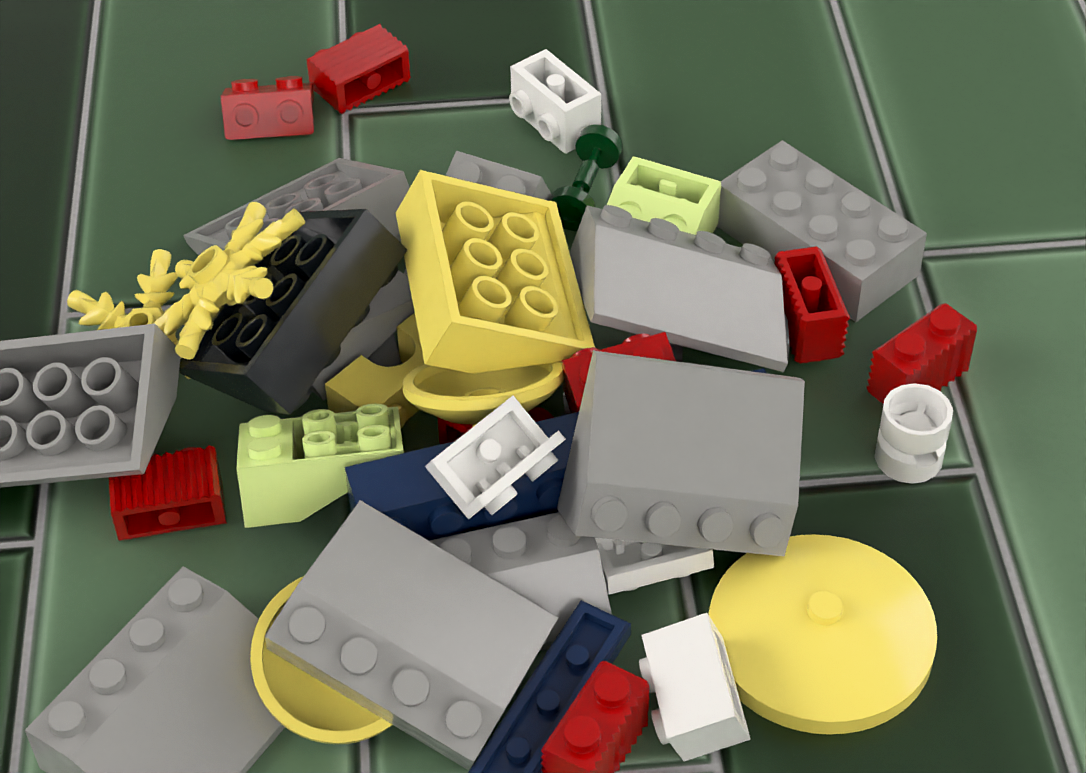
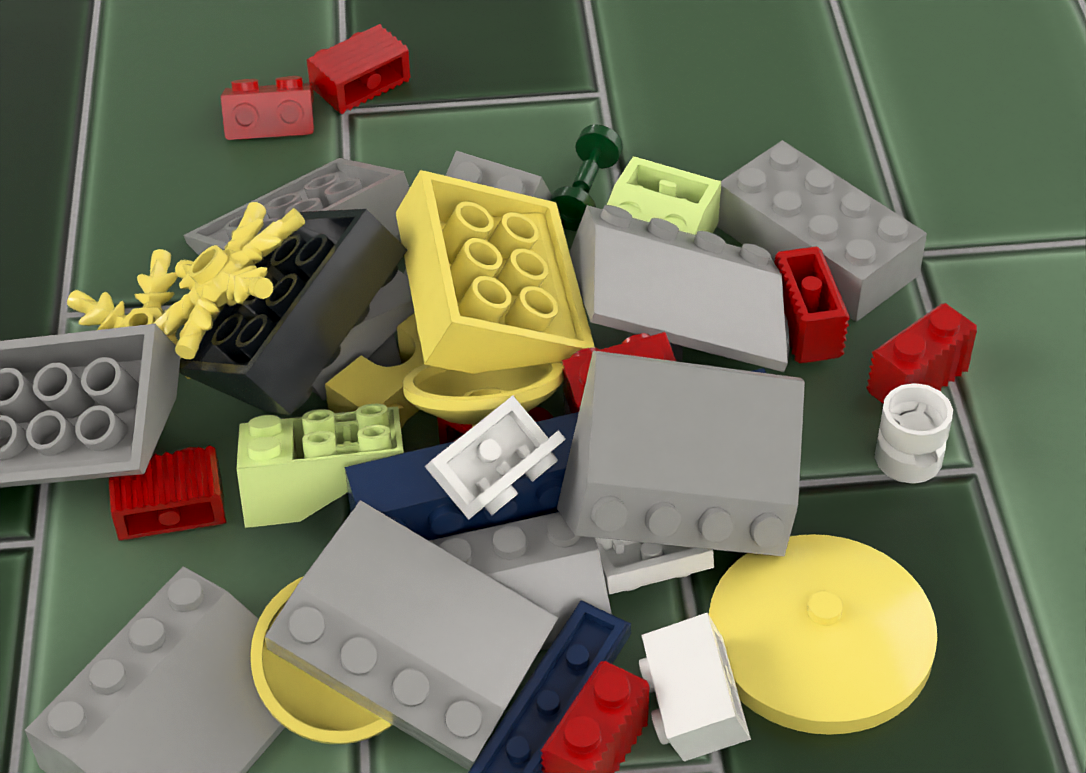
white brick [509,49,601,154] -> none

